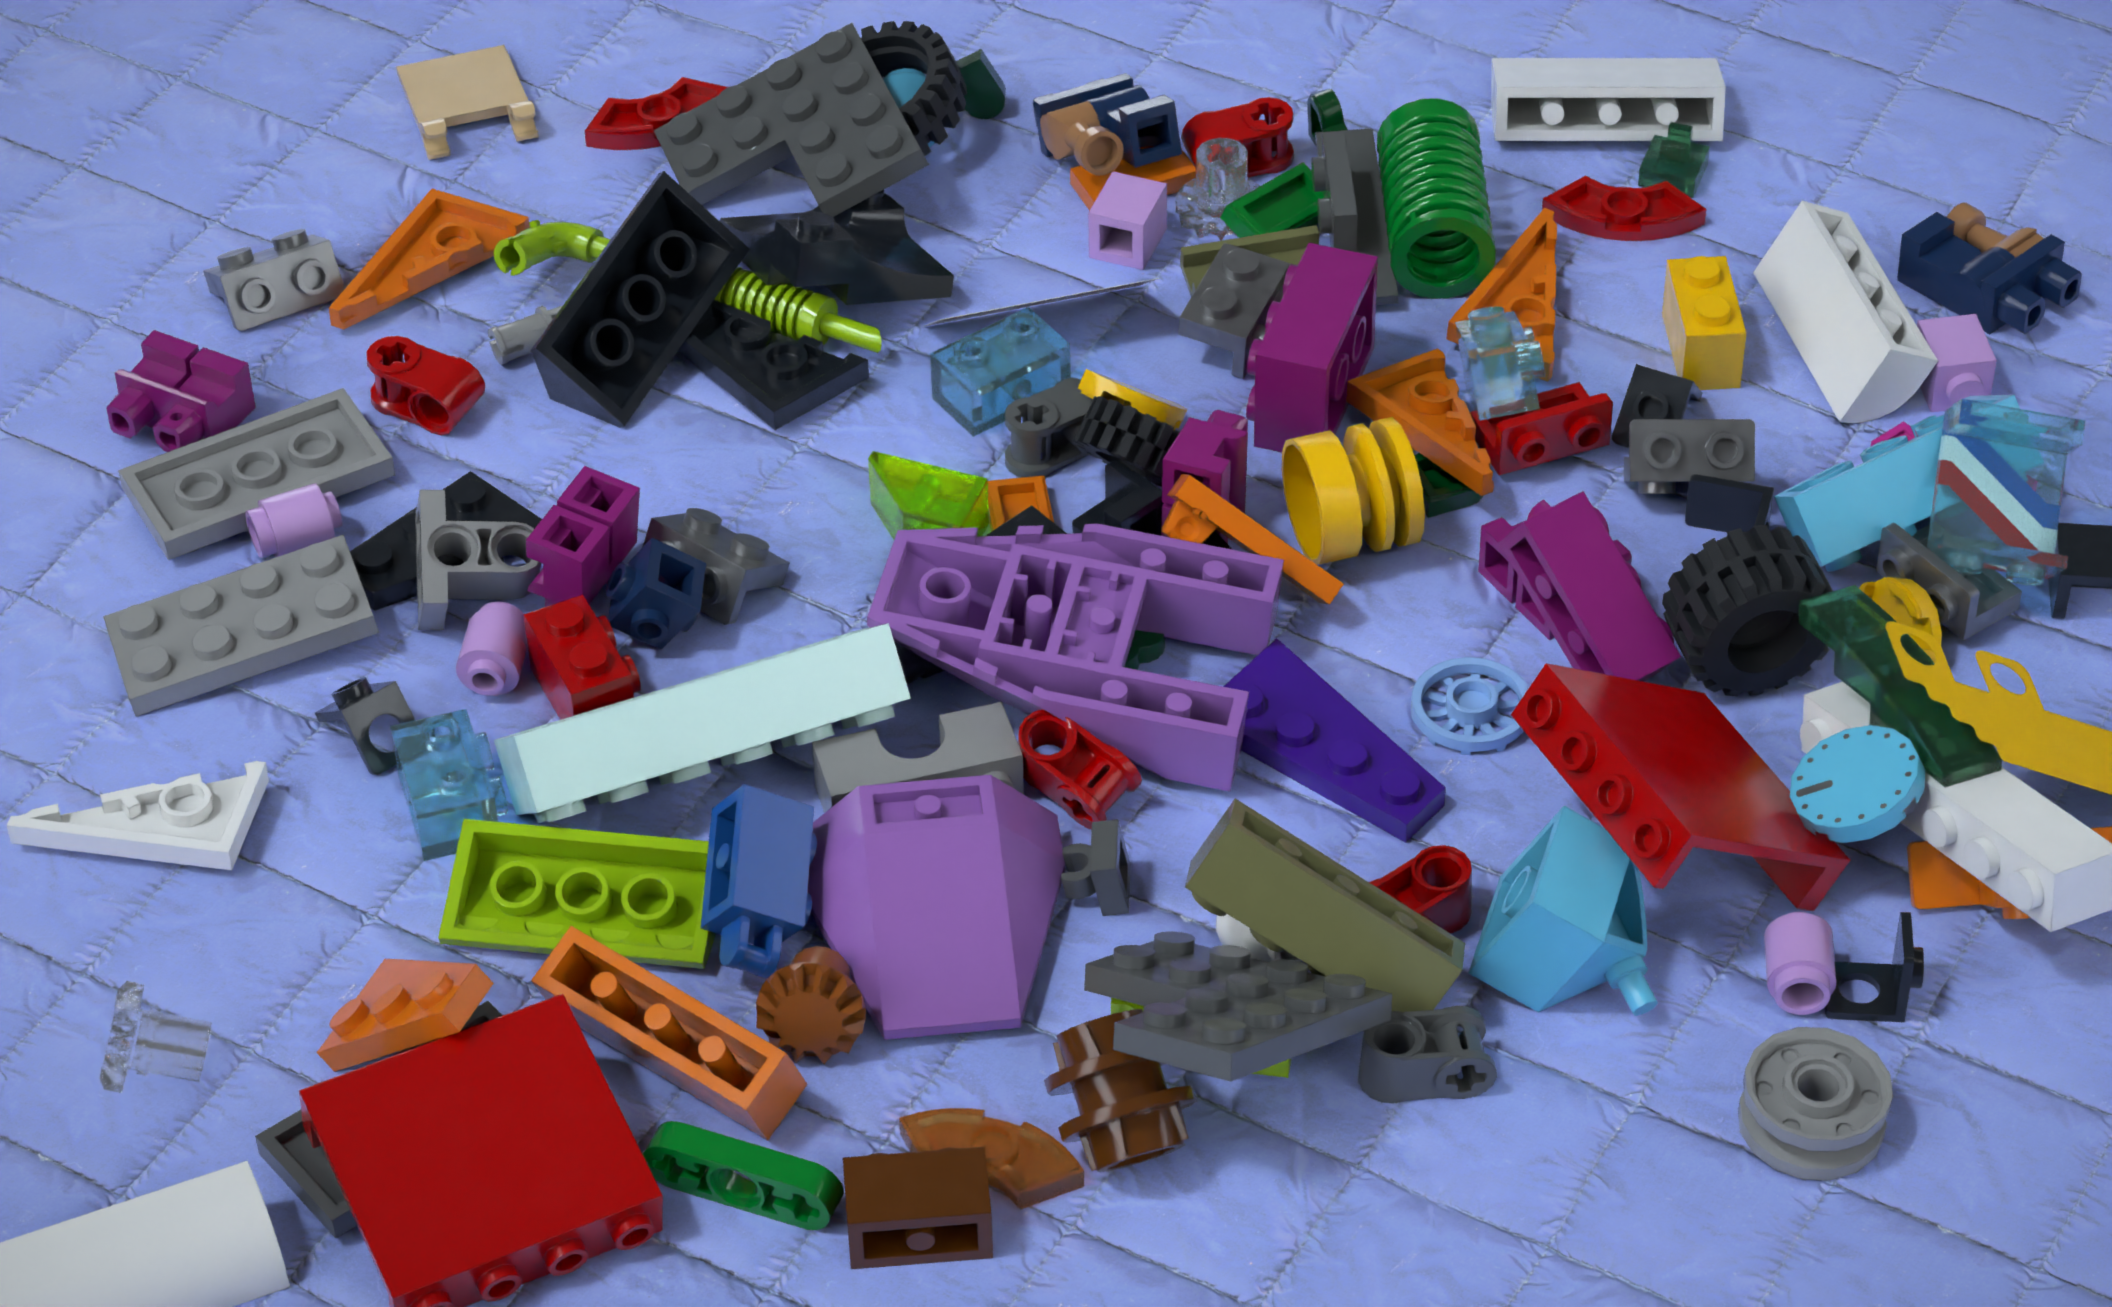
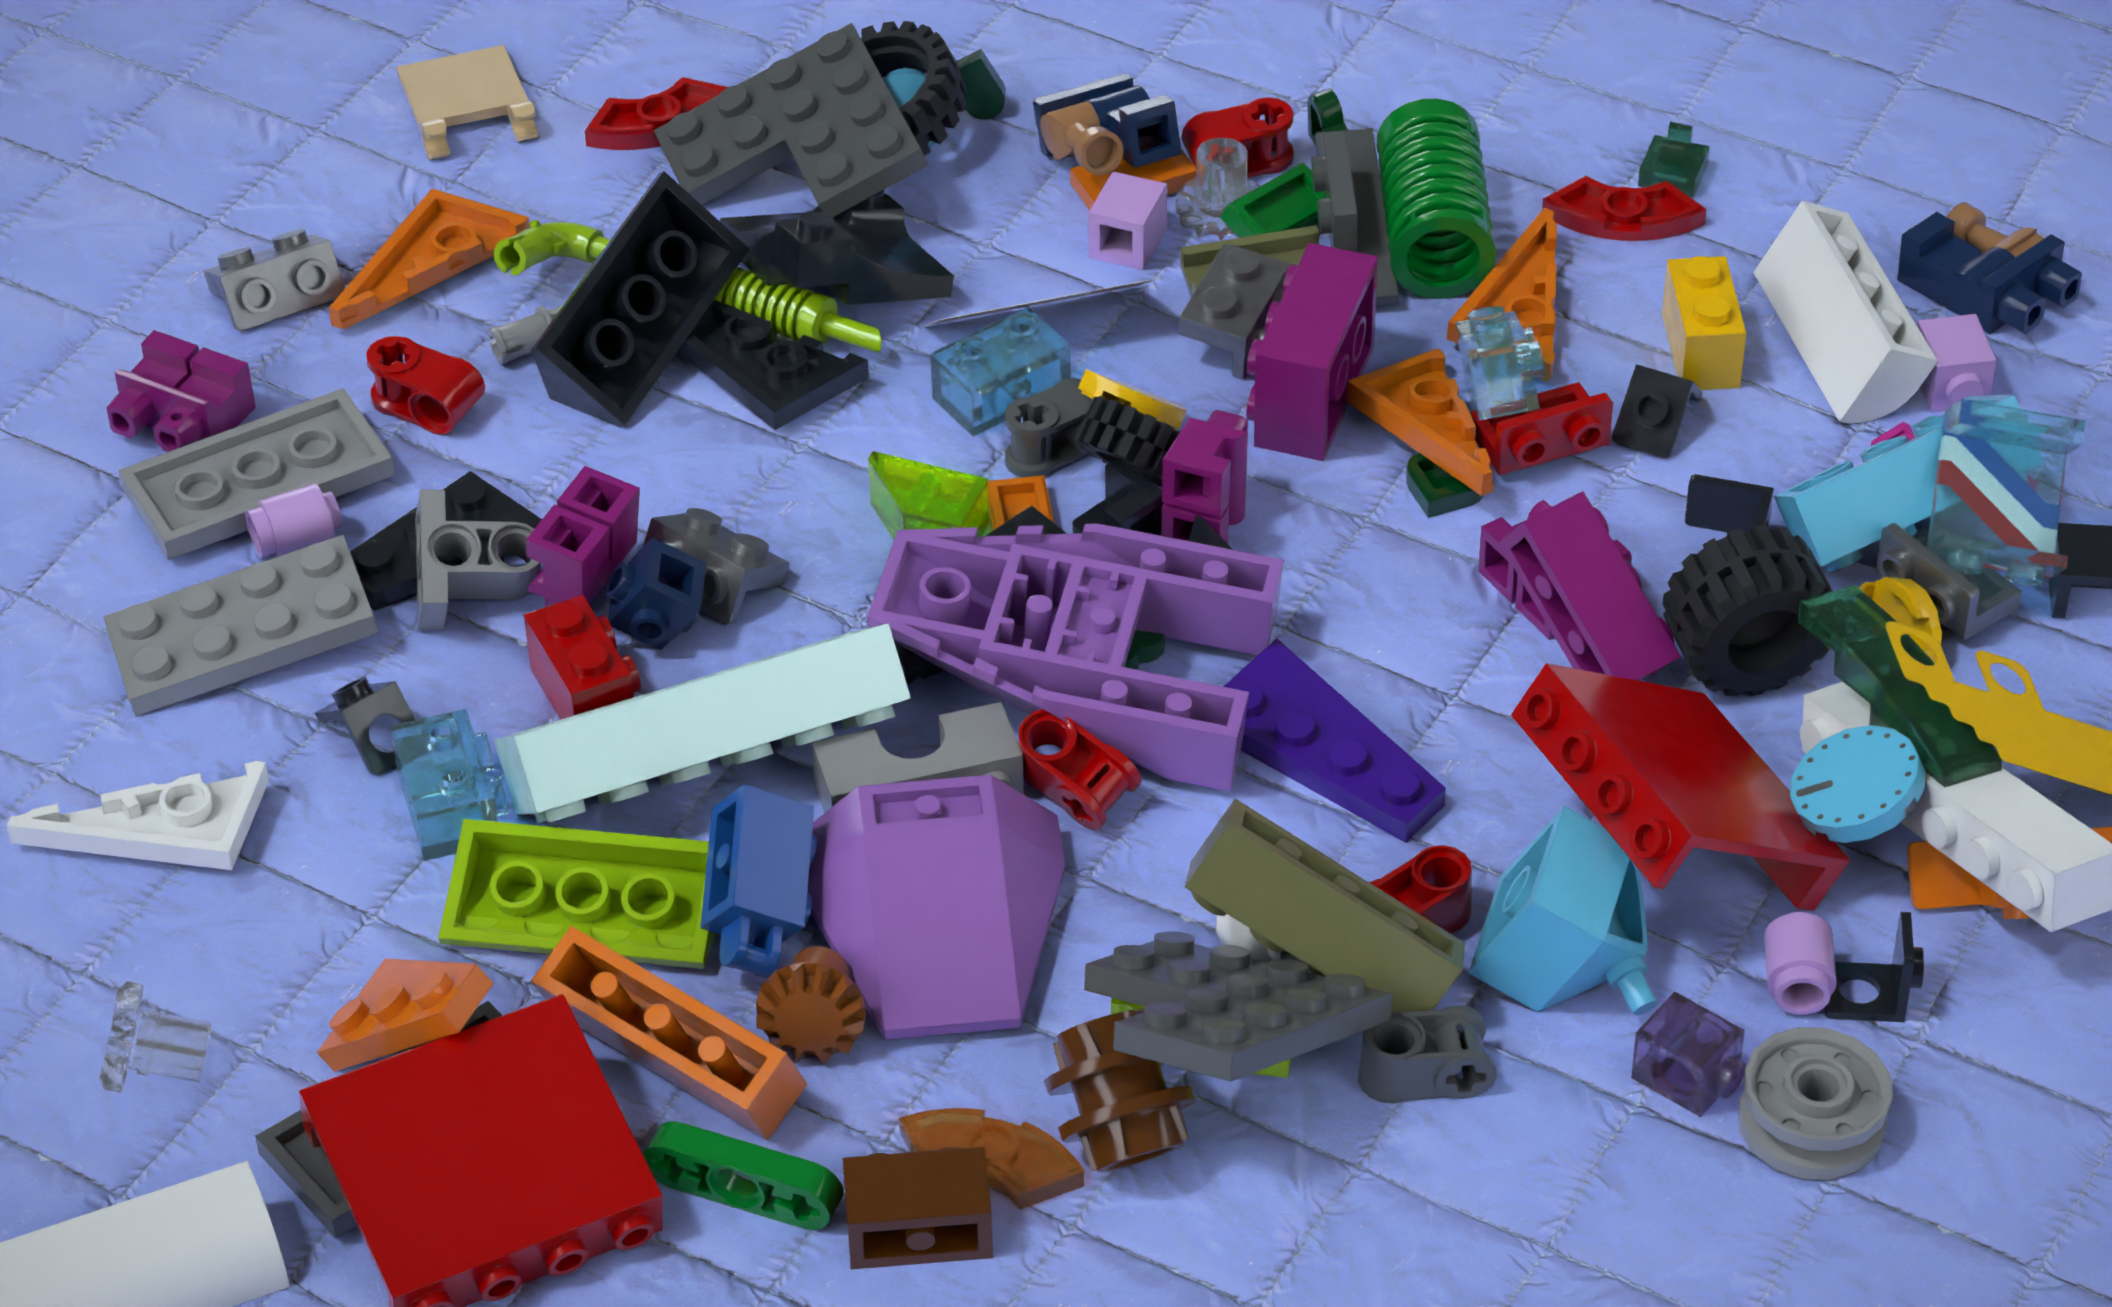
lavender brick [456,602,528,696] -> none
dark grey tile [1061,819,1131,916] -> none
orange hinge [1161,474,1344,605] -> none
yellow wheel [1281,417,1425,565] -> none
light blue wheel [1411,657,1529,755] -> none
white brick [1491,58,1726,141] -> none
flat silver bracket [1624,419,1755,494] -> none
none -> clear purple brick [1631,992,1746,1117]

